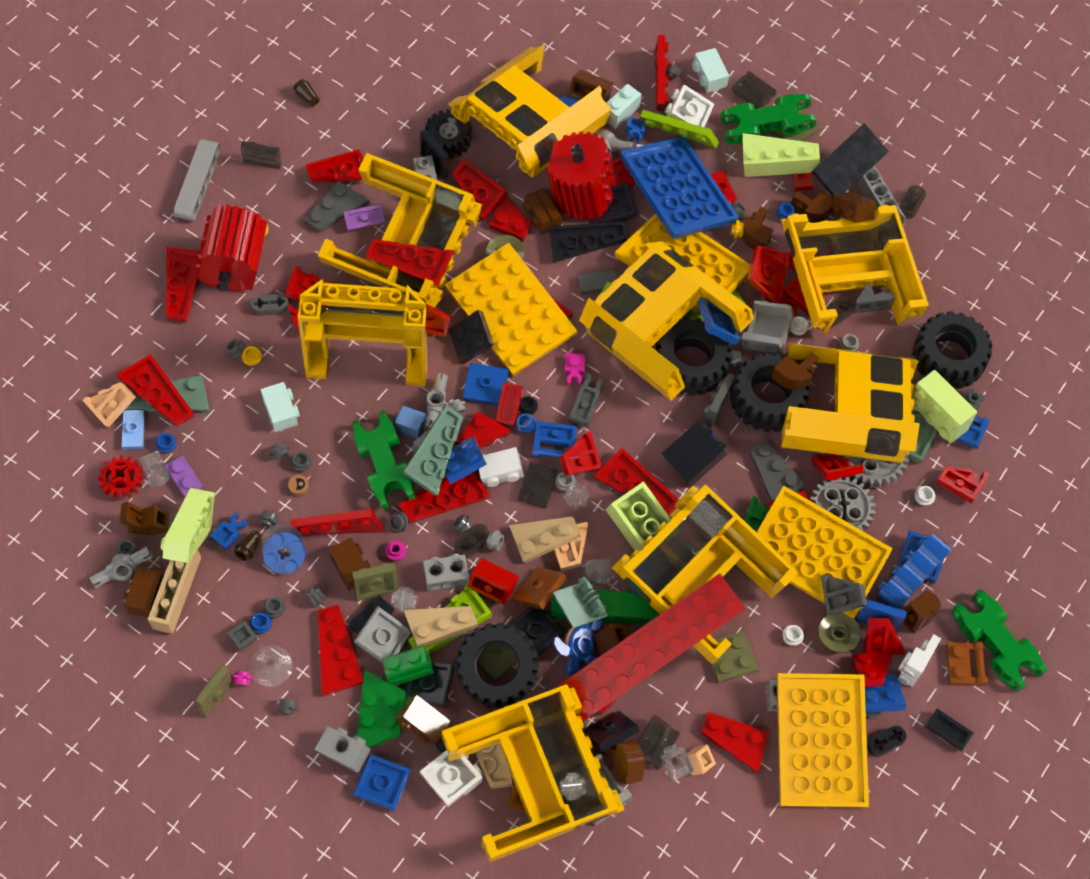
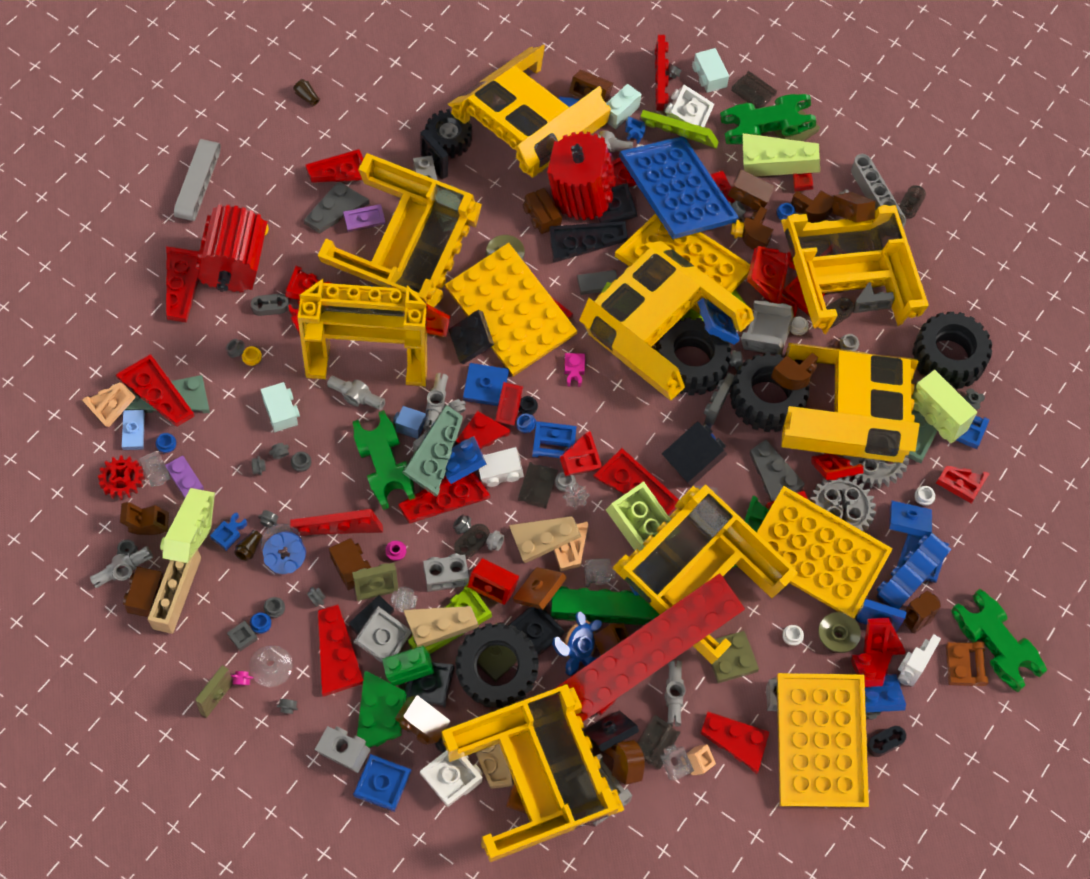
clear smoke plate [240,141,282,170] -> none
medium nougat tile [288,475,309,496] -> none
red wing [366,239,454,287] -> none
dark grey plate [389,511,408,532] -> none
red wing [452,160,508,221] -> none
red wing [489,196,532,242] -> none
sand green hinge [552,577,608,629] -> none
clear gear [560,773,586,801] -> none
dark grey hinge [569,374,604,427] -> none
black tile [811,123,889,197] -> none
dark grey wing [820,575,867,616] -> none
black plate [925,708,974,752] -> none
none -> dark grey plate [251,456,266,476]
none -> light grey pin [327,375,385,411]
none -> light grey pin [664,660,686,726]
none -> reddish brown brick [728,169,775,211]
none -> blue plate [889,501,932,537]

